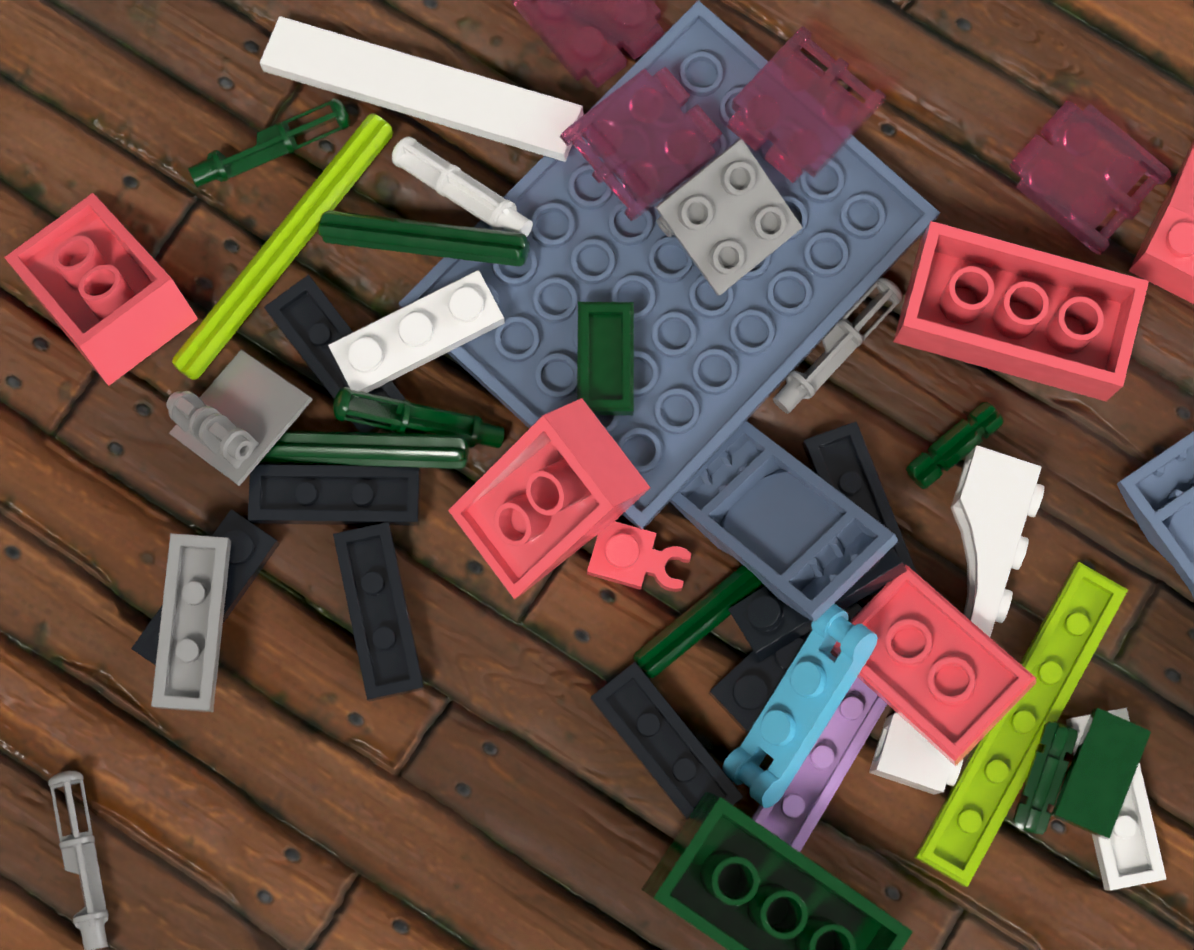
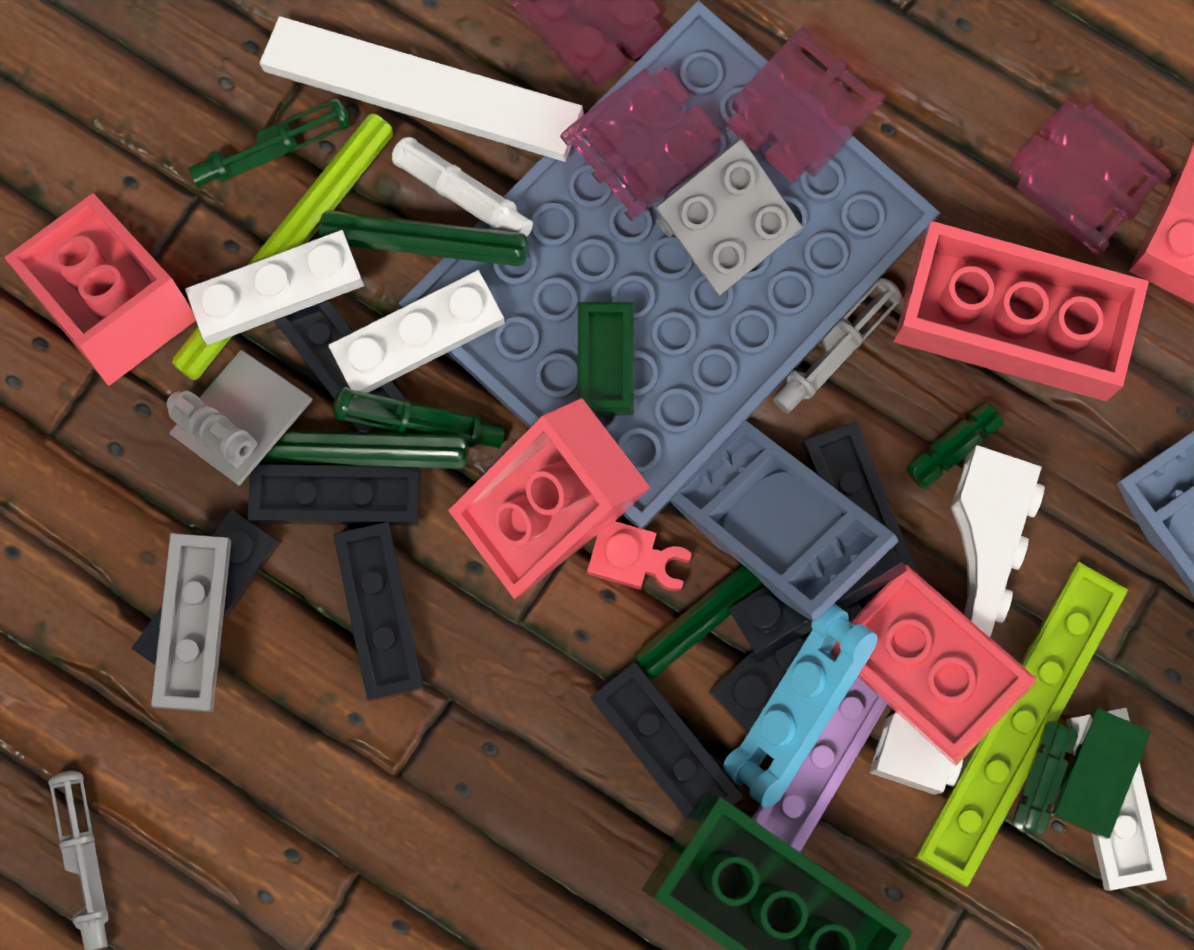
none -> white plate [185,230,364,345]

